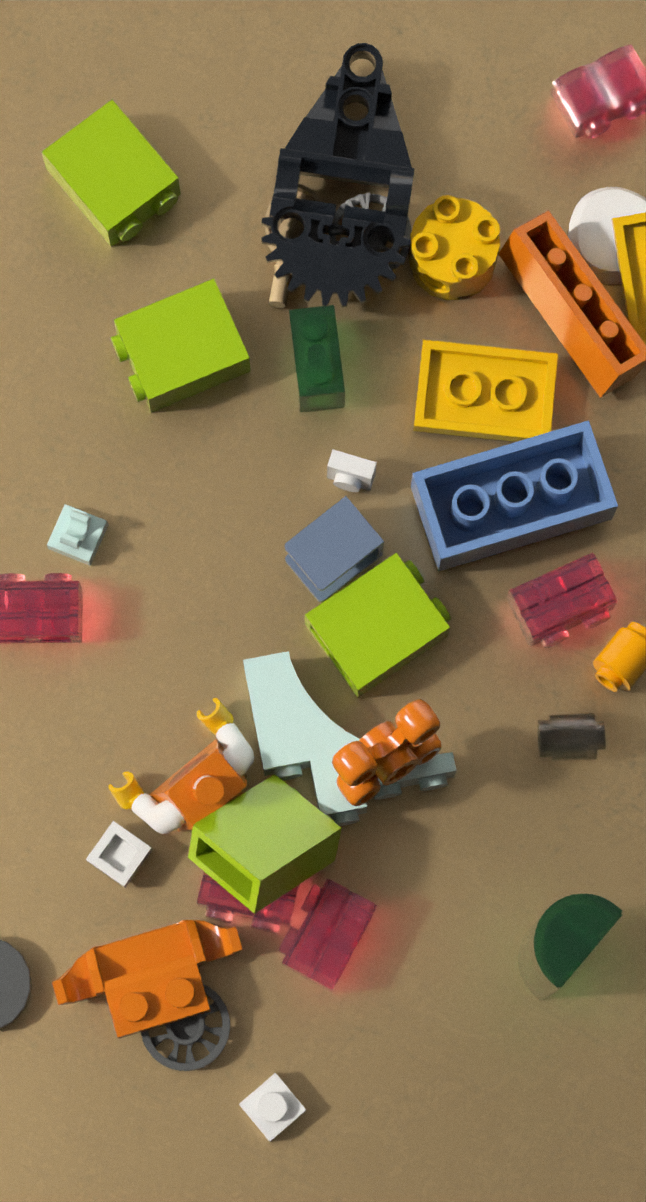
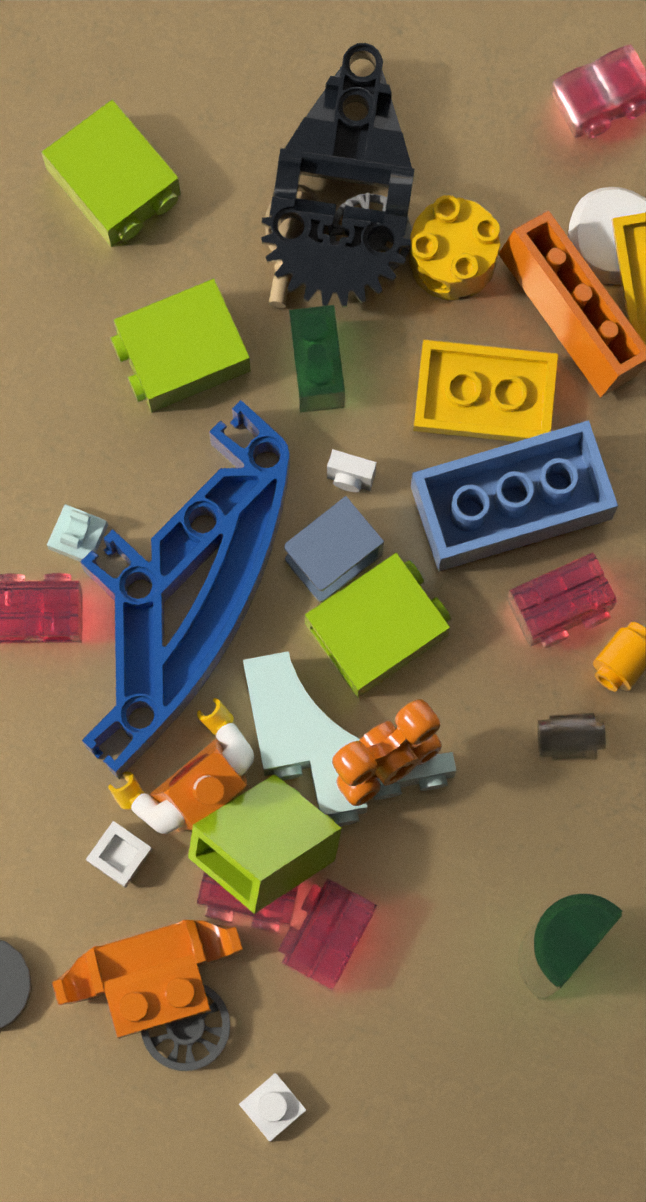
none -> blue piece [80,400,290,779]

